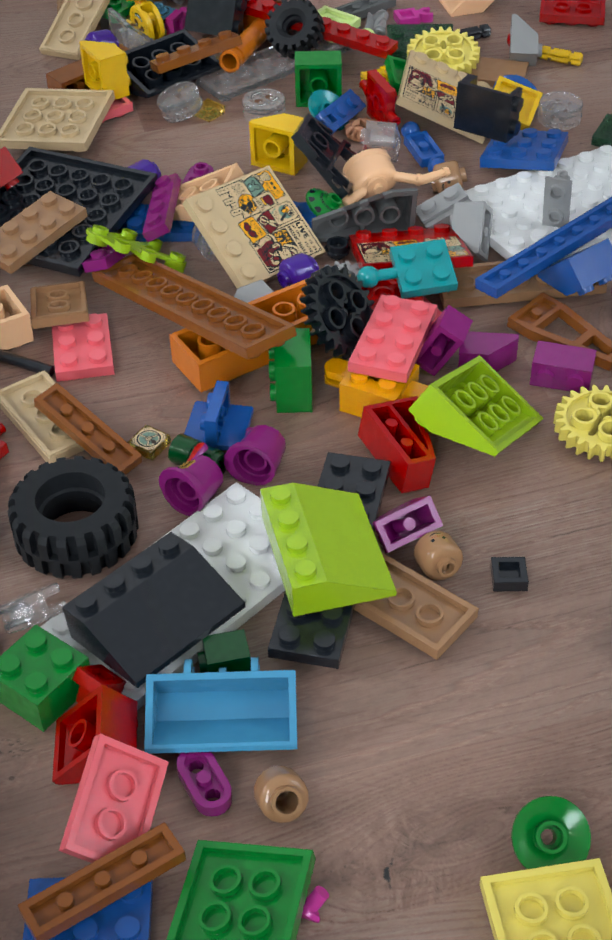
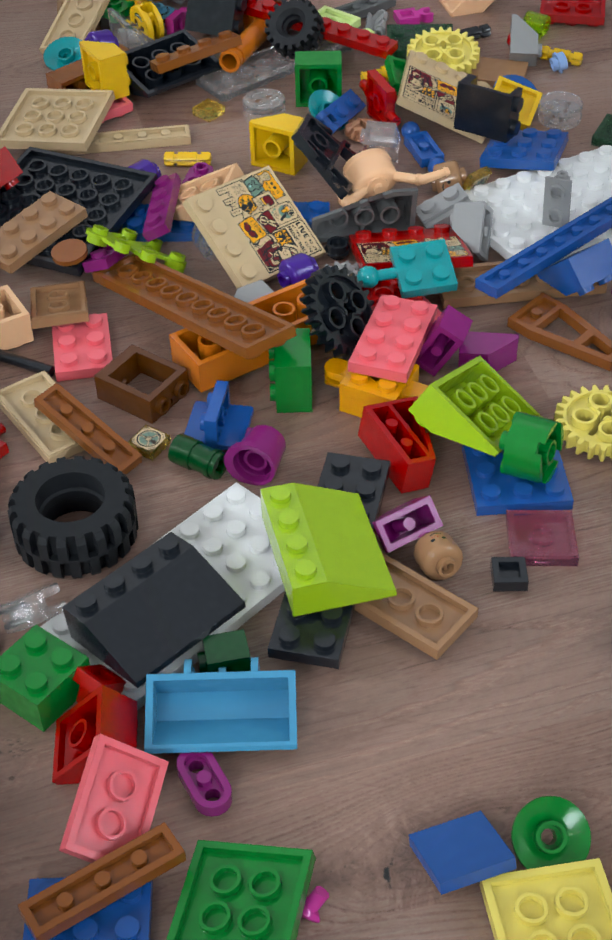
clear head [157,81,203,123] -> none
magenta hat [159,442,223,516] -> none
medium nougat head [254,765,308,823] -> none
green dish [306,188,344,216] -> none
magenta brick [530,340,597,393] -> none
none -> teal dish [43,37,82,70]
none -> tan tile [49,124,191,155]
none -> dark orange piece [51,239,88,266]
none -> reddish brown window [94,344,189,424]
none -> yellow axle [163,152,212,166]
none -> blue tile [408,810,517,895]
none -> blue plate [462,444,574,516]
none -> clear yellow tile [463,166,492,191]
none -> green brick [499,411,564,484]
none -> clear pink tile [506,510,579,566]
none -> clear neon green panel [523,11,551,40]
none -> light blue plate [549,51,568,73]

